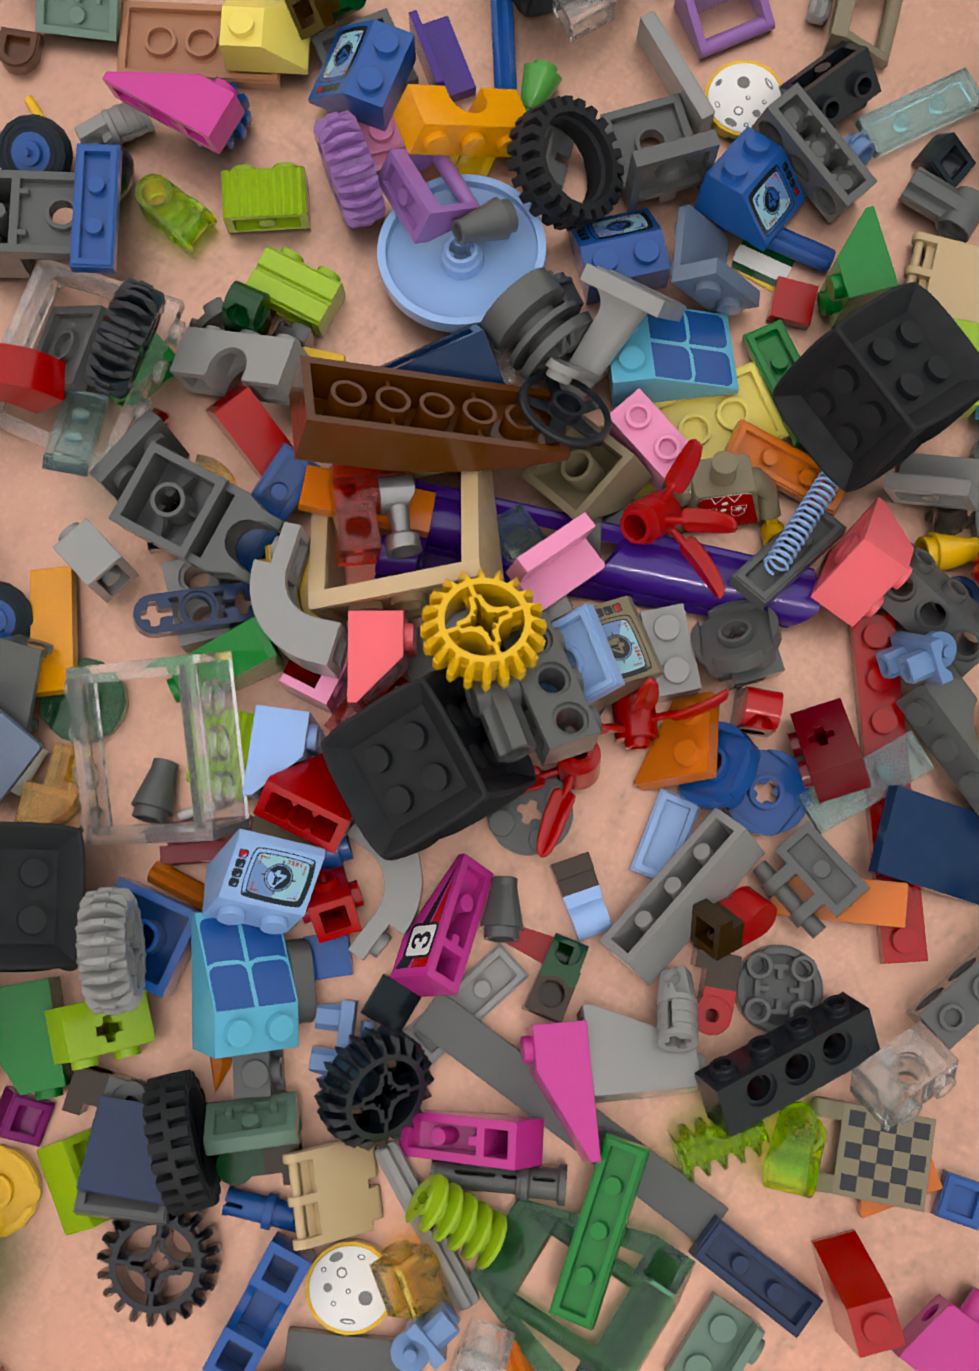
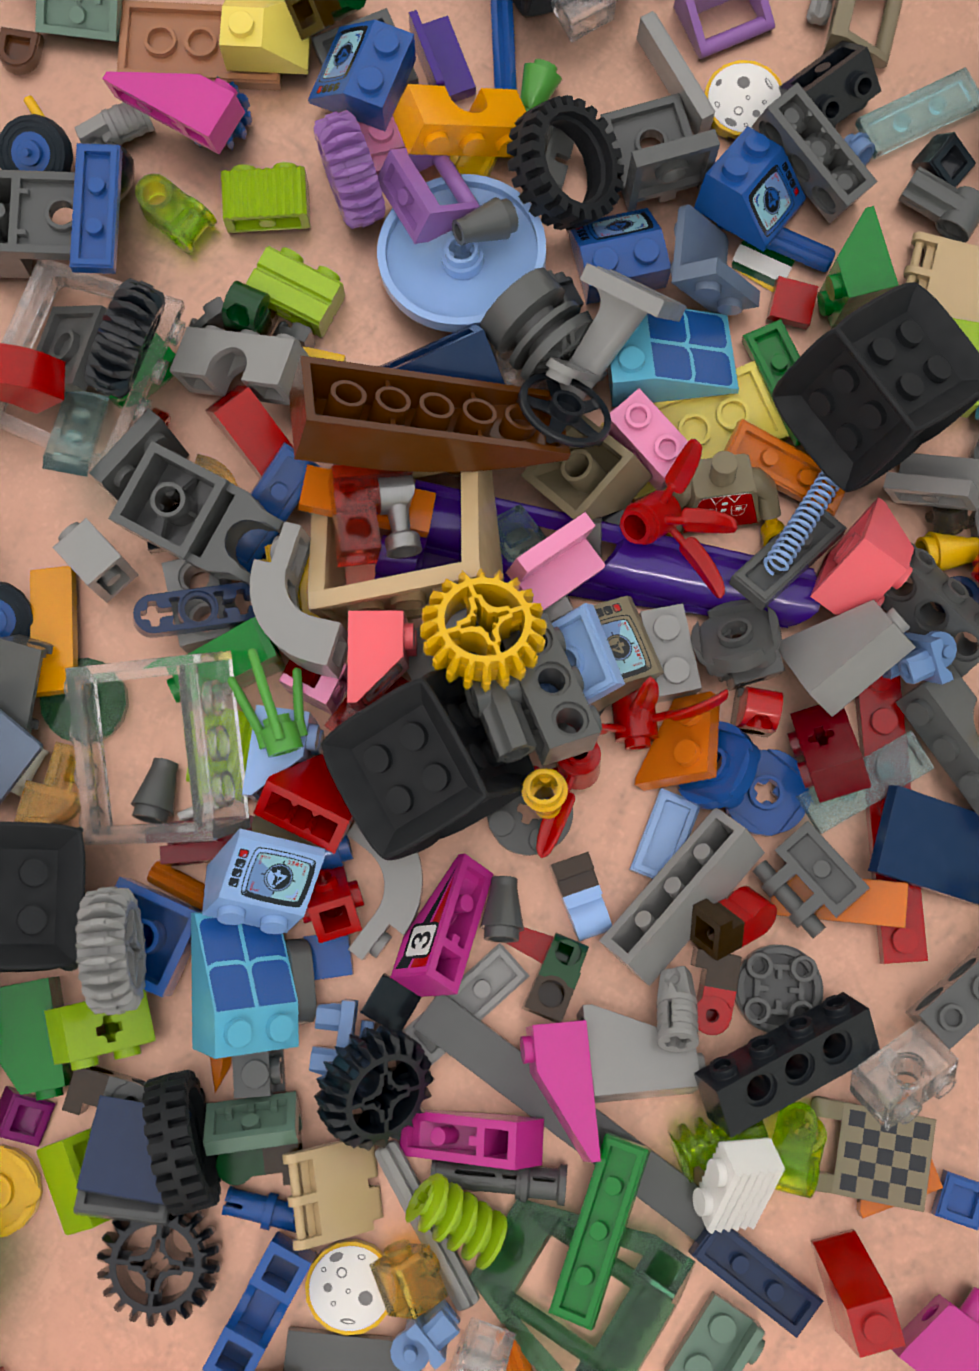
none -> bright green plant [227,648,308,758]
none -> yellow cone [522,768,568,819]
none -> white brick [693,1137,785,1234]
none -> light grey slope [778,599,916,717]

